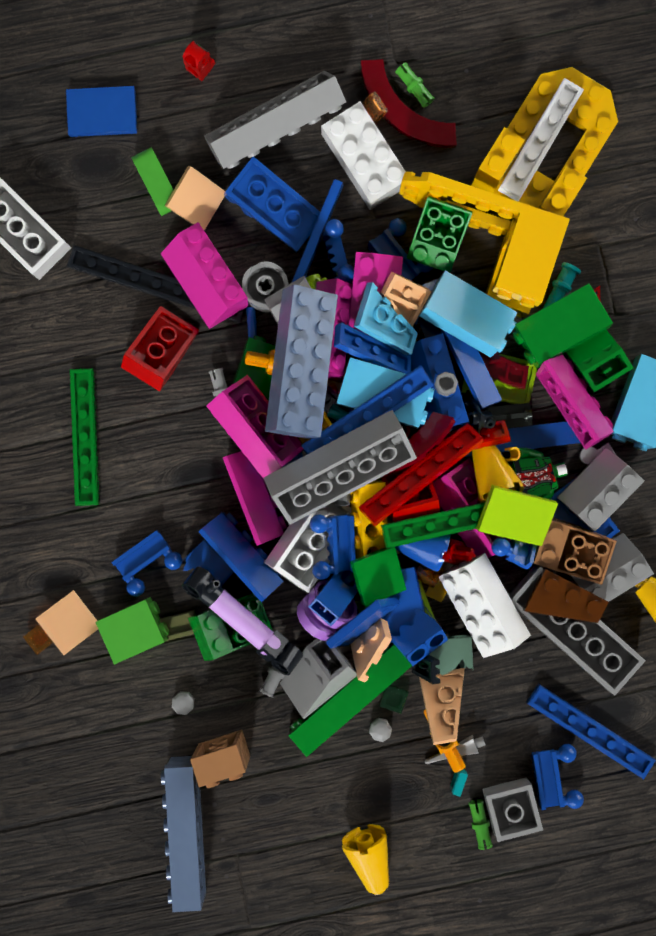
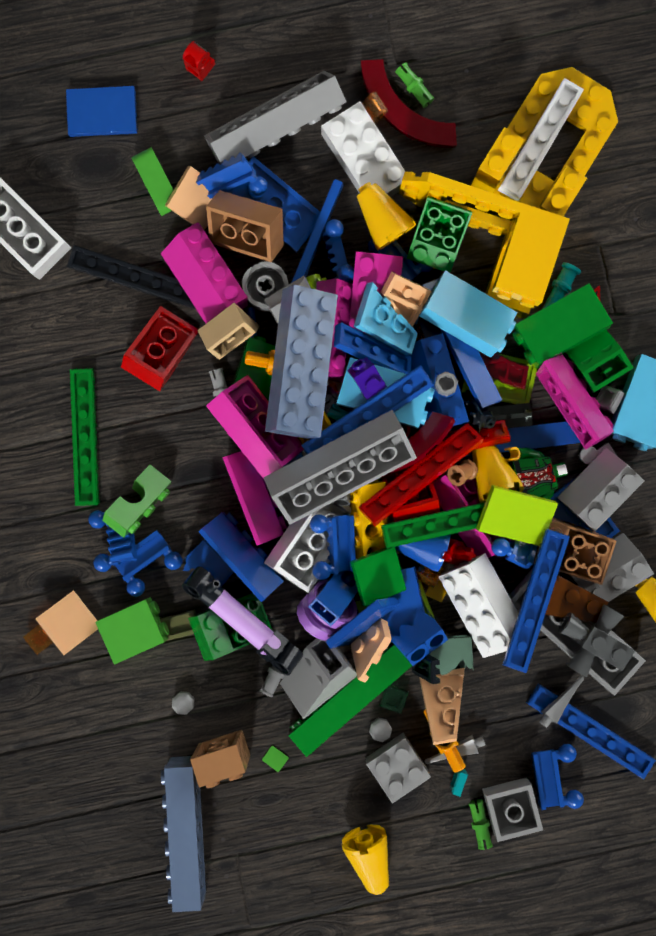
none -> blue gear [88,510,137,572]
none -> bright green arch [102,465,171,538]
none -> blue gear [196,152,268,199]
none -> tan slope [197,303,259,360]
none -> medium nougat brick [206,190,284,262]
none -> bright green sticker [262,746,289,772]
none -> dark purple bracket [347,357,387,400]
none -> yellow cone [357,182,417,250]
none -> light grey brick [365,733,431,804]
none -> medium nougat bush [447,459,478,486]
none -> blue tile [502,529,570,673]
none -> light grey piece [540,675,584,728]
none -> dark grey brick [558,604,635,677]
none -> light grey tile [596,386,625,414]

